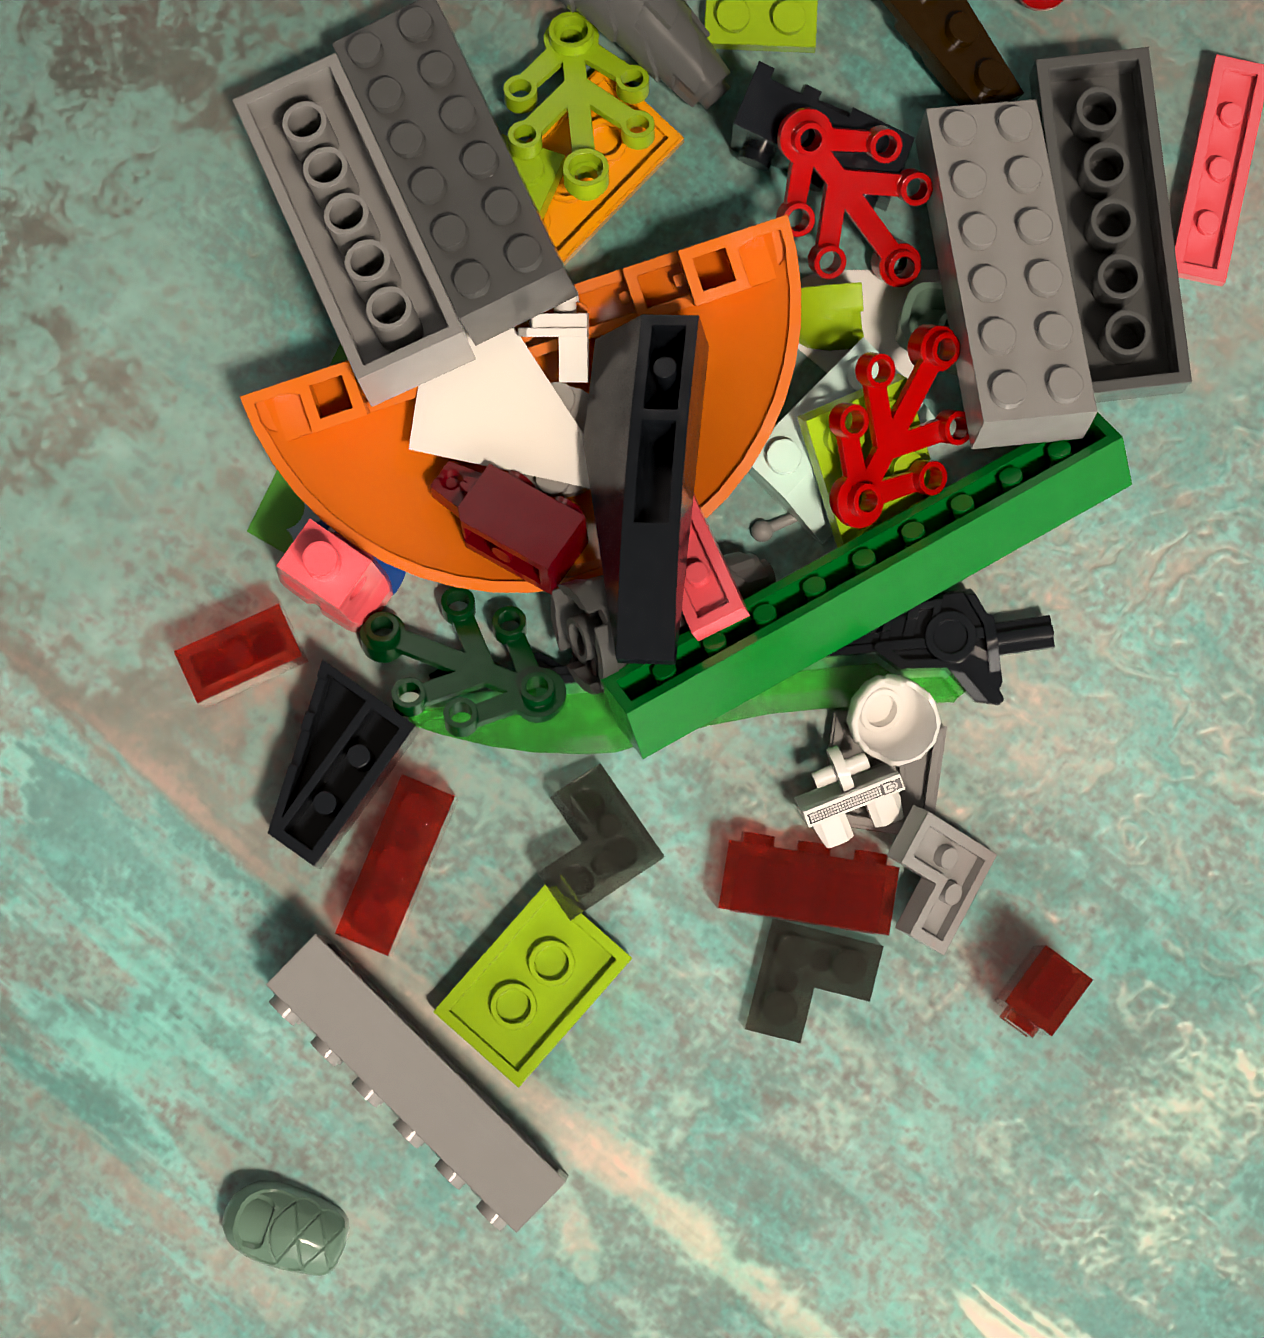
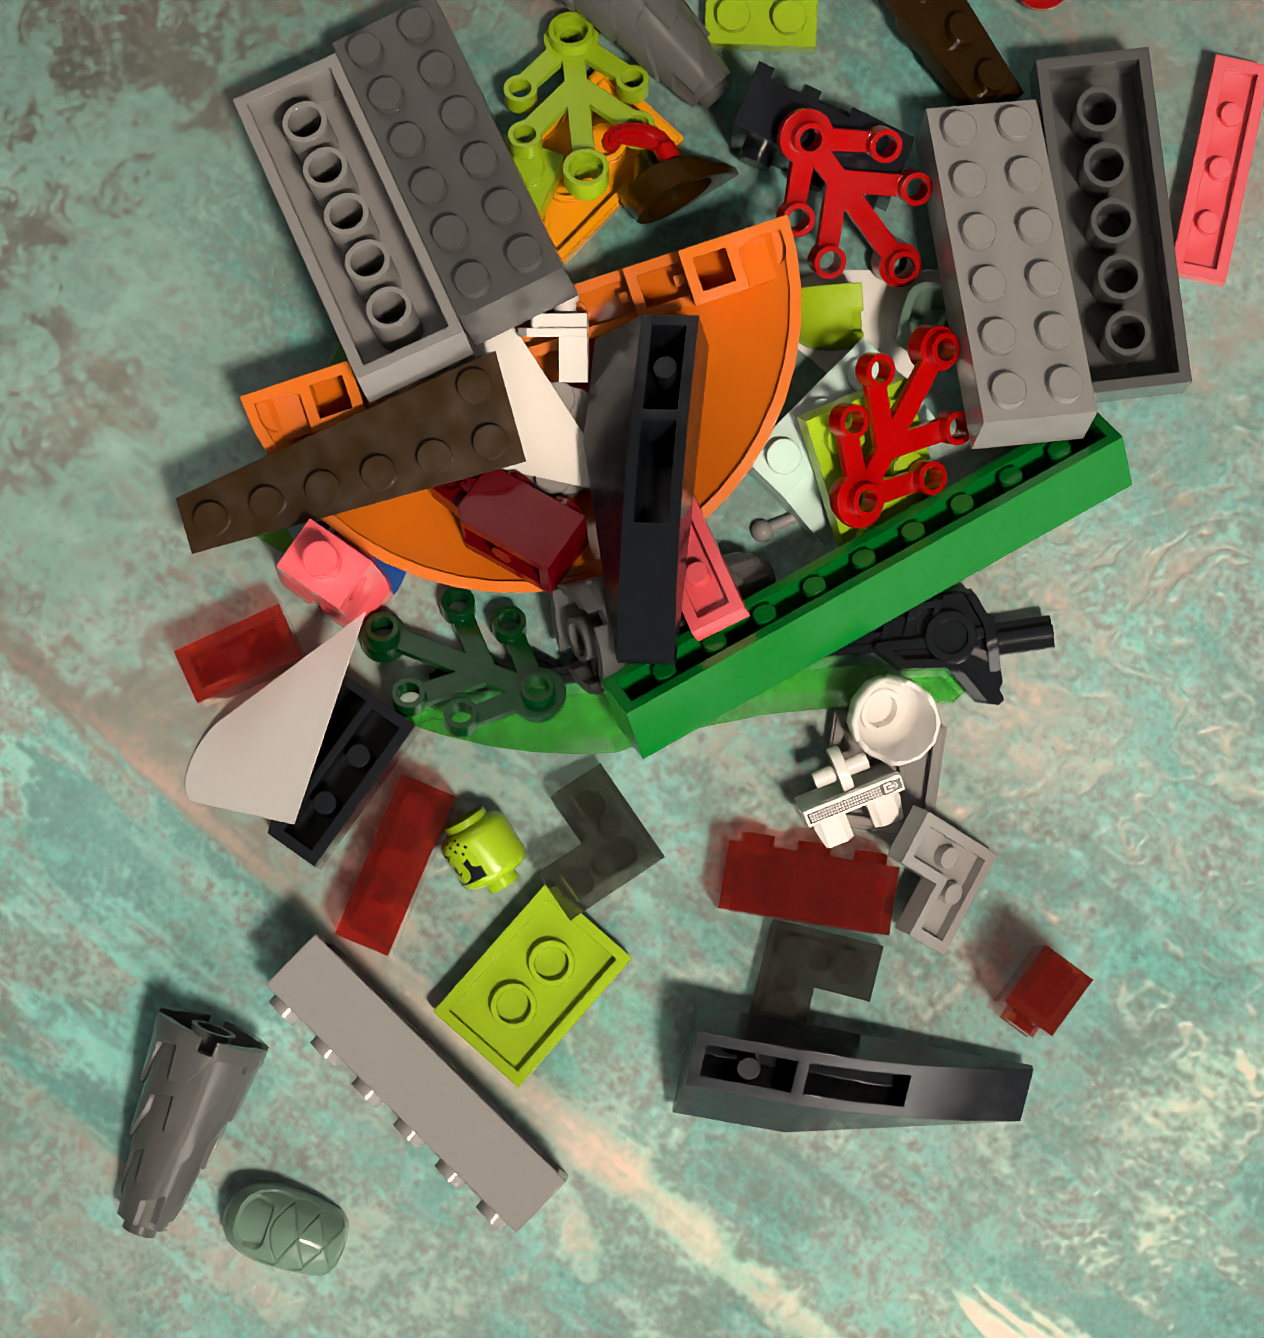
none -> dark grey cone [117,1007,269,1238]
none -> dark brown wing [176,350,526,554]
none -> white sticker [185,612,366,824]
none -> lime head [441,806,526,894]
none -> dark brown piece [601,122,739,224]
none -> black wedge [672,1004,1034,1132]

